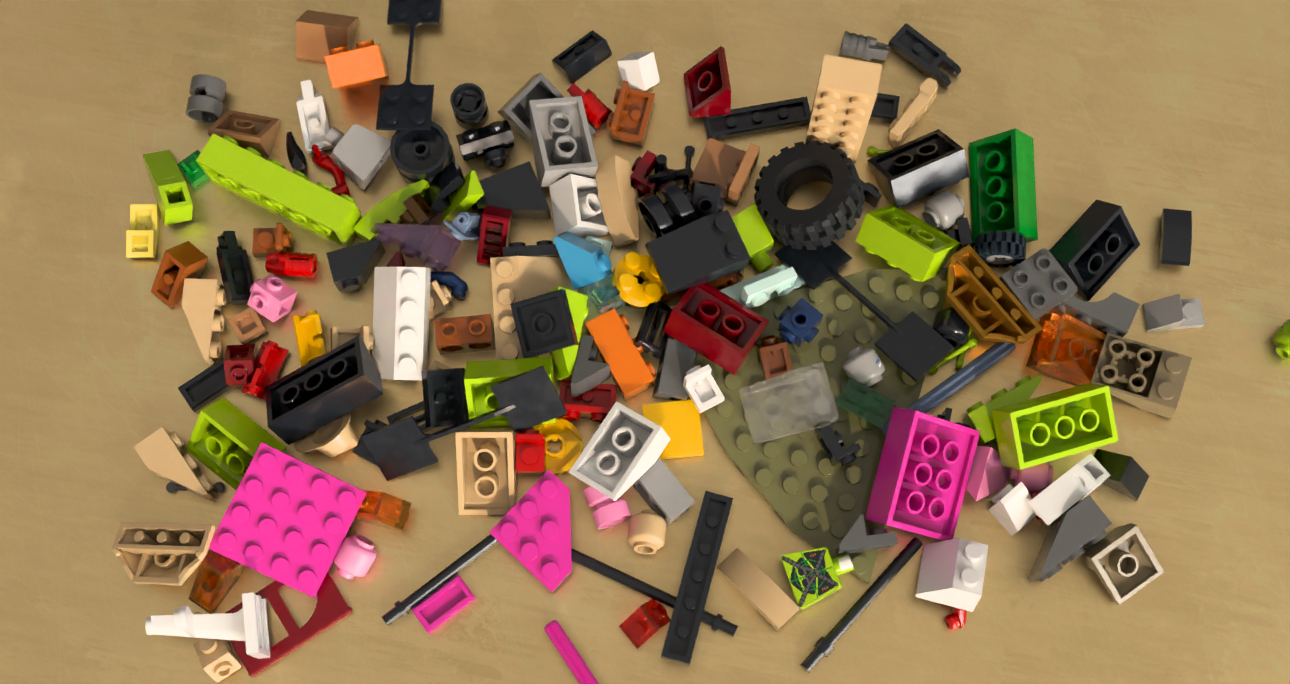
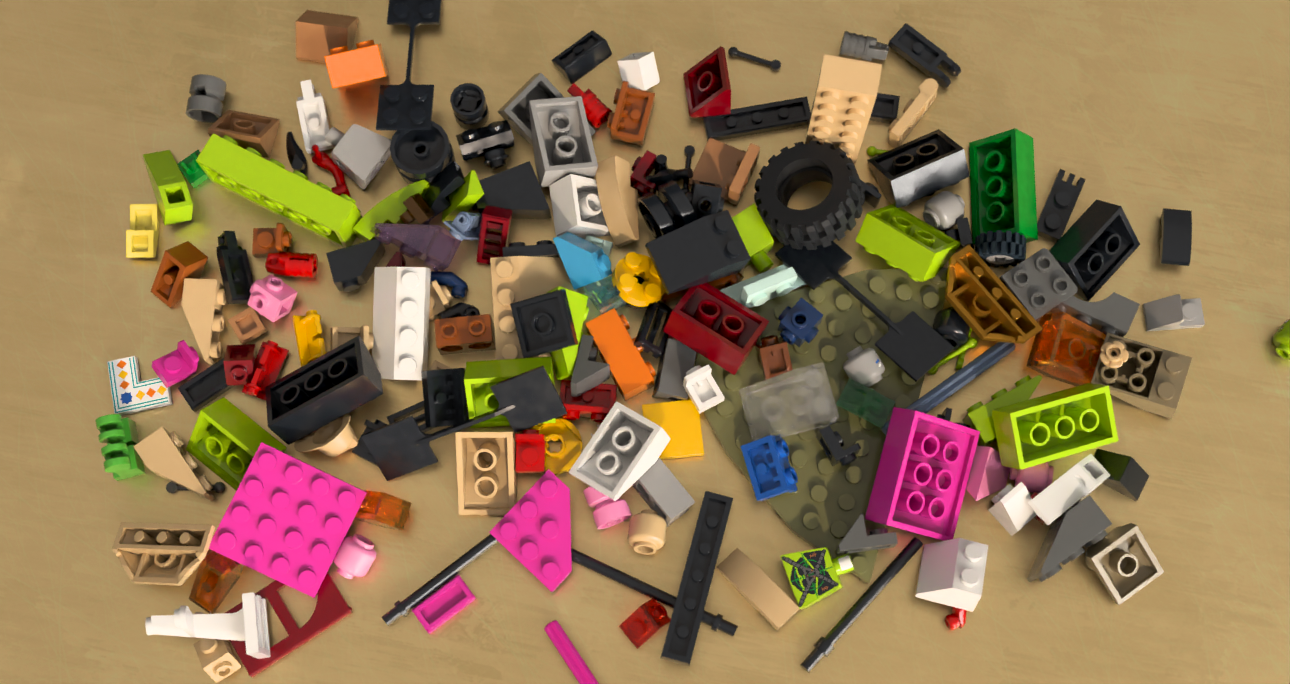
none -> bright green legs [95,414,145,481]
none -> white tile [107,356,173,416]
none -> dark pink bracket [151,340,199,388]
none -> black arm [438,302,480,319]
none -> black hinge [728,47,781,72]
none -> blue bracket [740,435,798,501]
none -> black hinge [1037,169,1086,243]
none -> tan plate [1099,341,1129,368]

